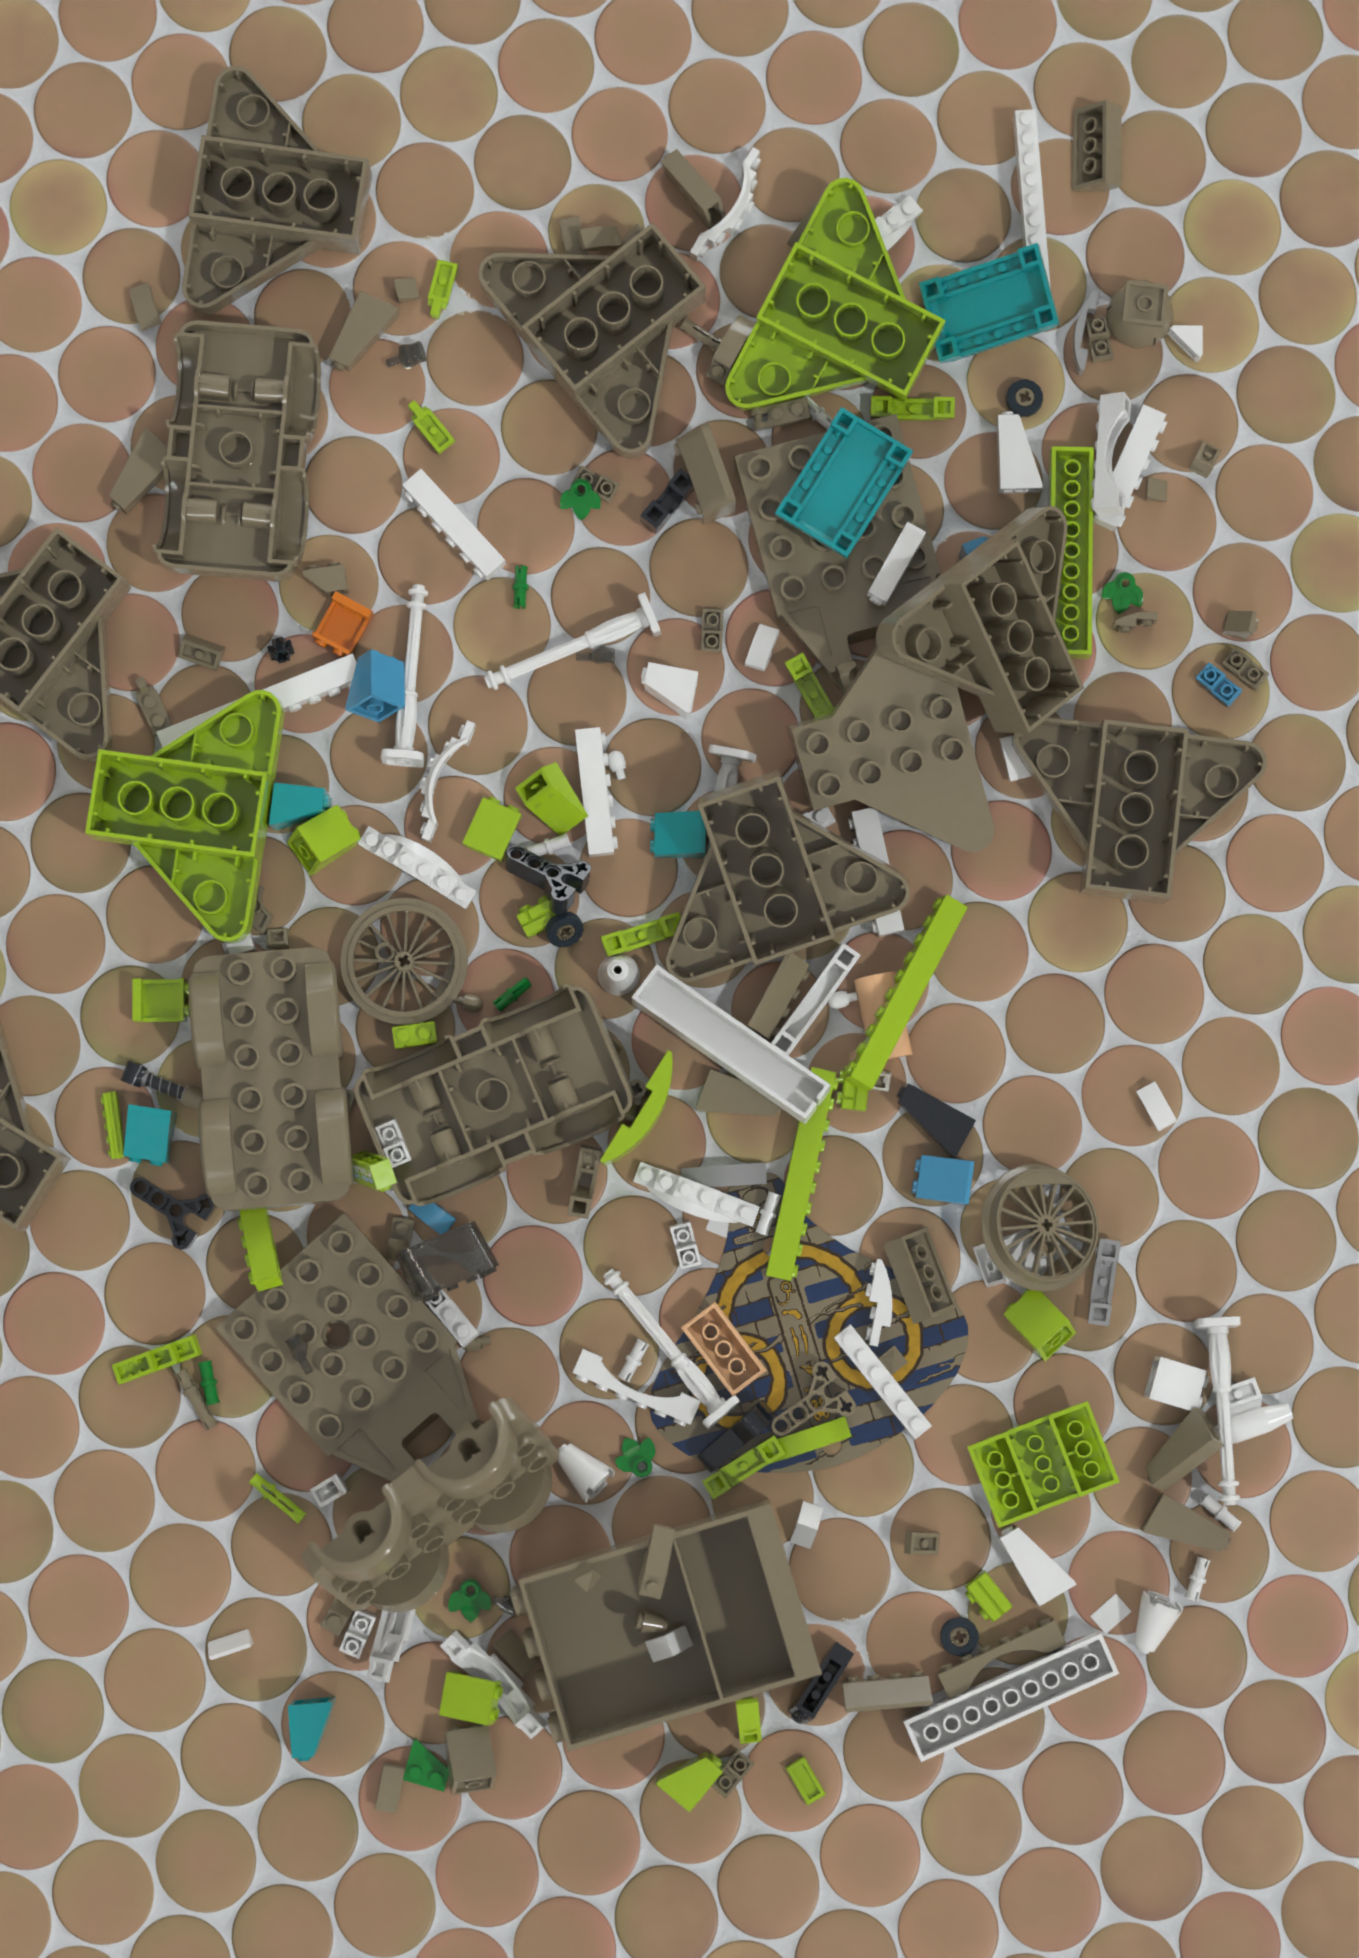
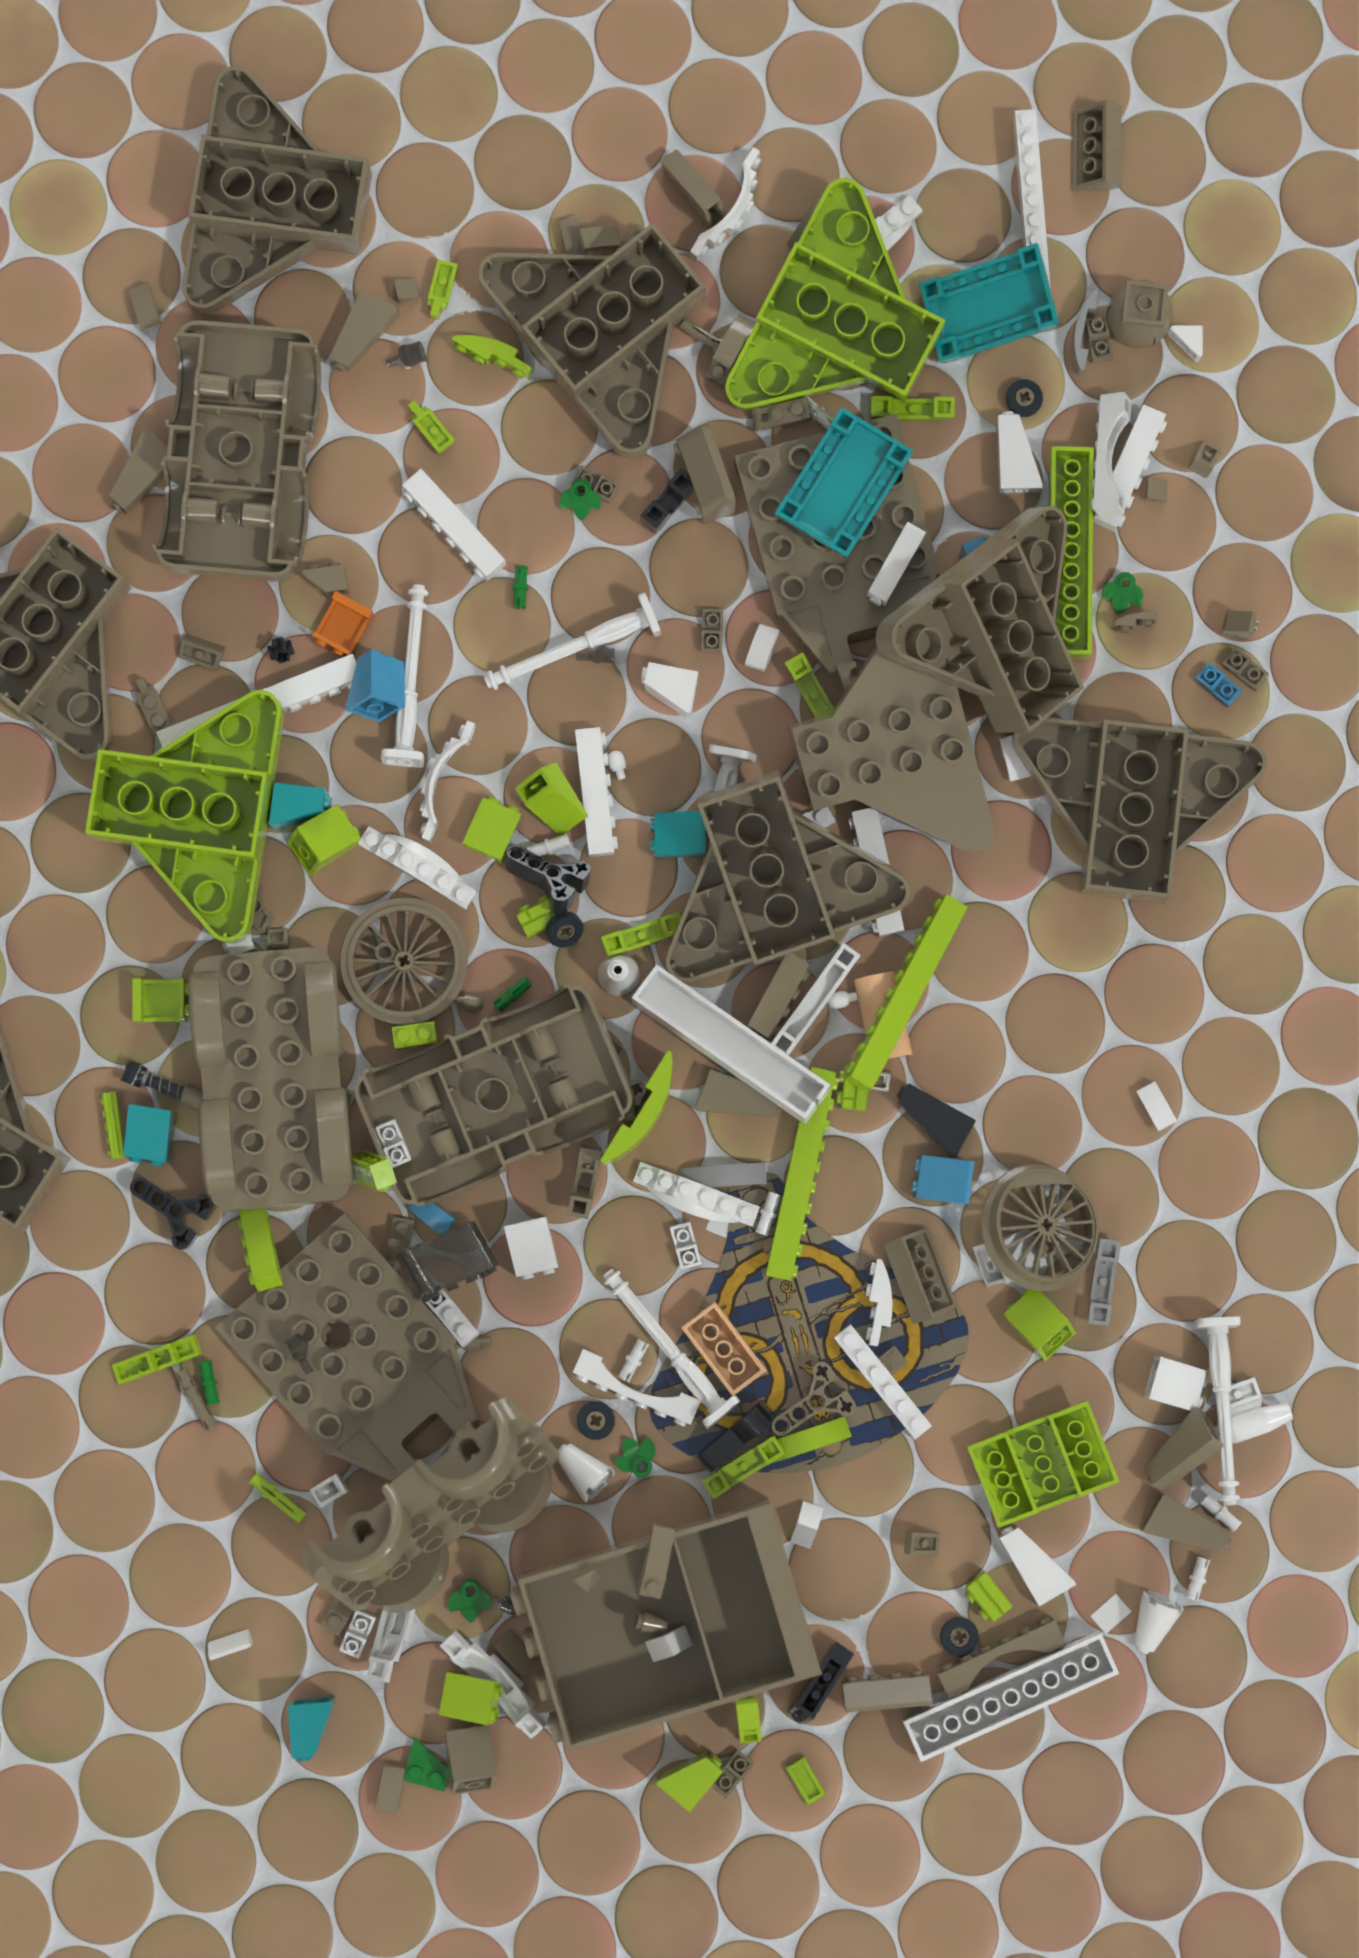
none -> lime slope [452,335,533,380]
none -> white slope [504,1217,559,1280]
none -> black bush [577,1401,615,1440]

